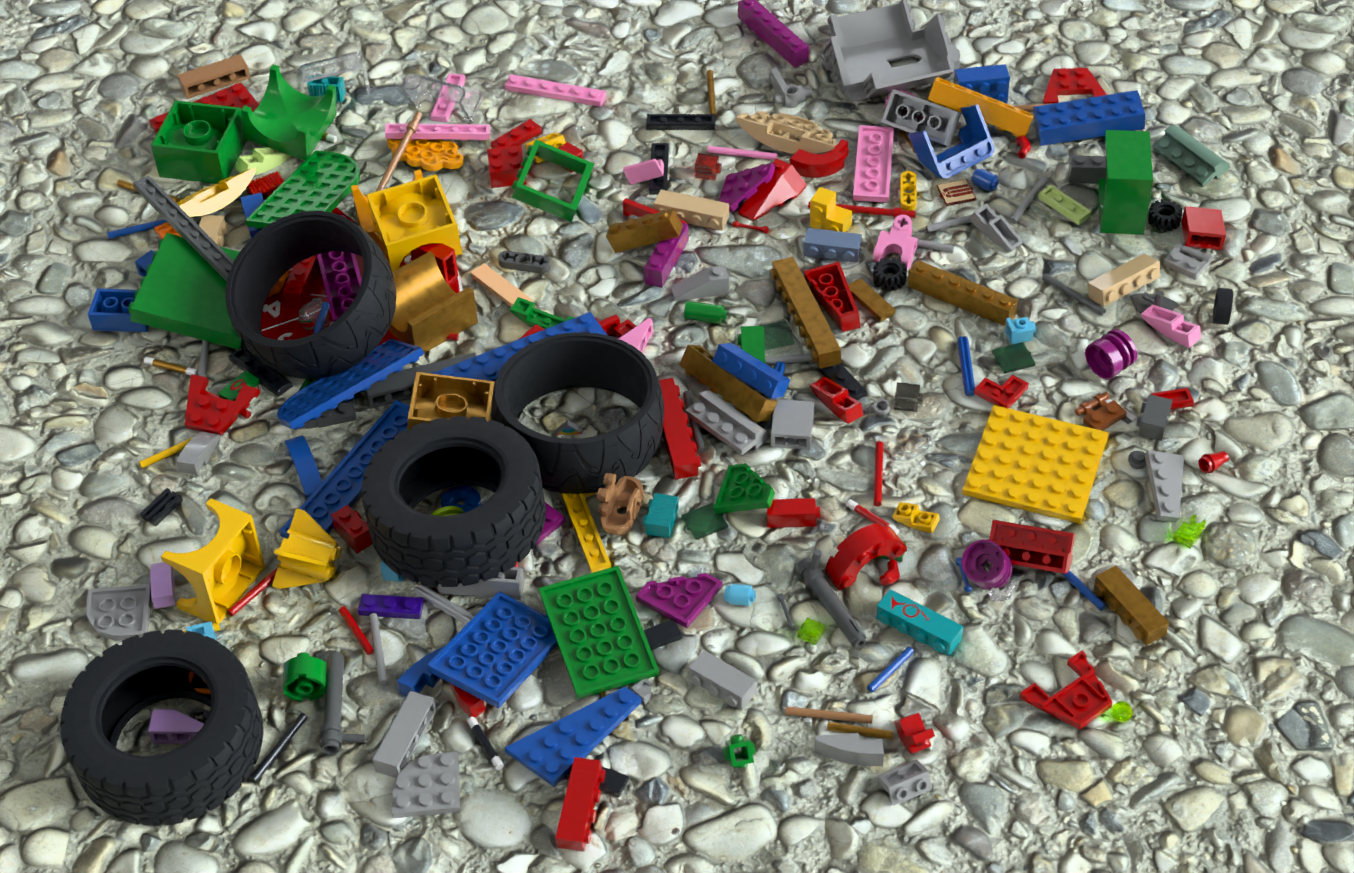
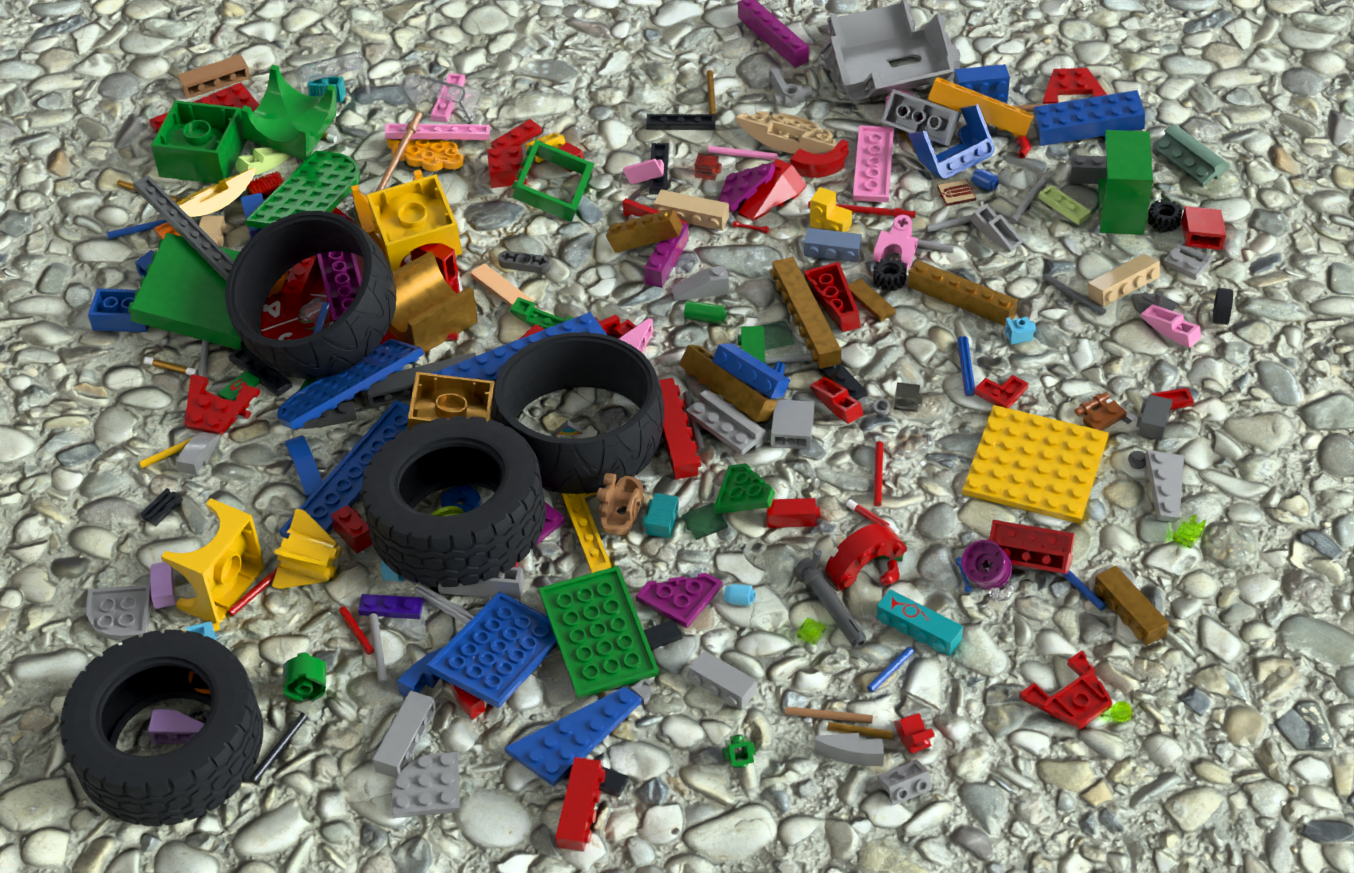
dark grey cylinder [320,651,365,755] -> none
black bar [467,717,504,770] -> none
bright pink plate [505,74,606,107] -> none
dark grey hinge [778,593,796,629] -> none
yellow slope [892,502,940,533] -> none
yellow beam [900,171,917,211] -> none
clear green piece [992,342,1036,374] -> none
magenta wheel [1085,329,1138,380] -> none
red cone [1198,451,1229,473] -> none

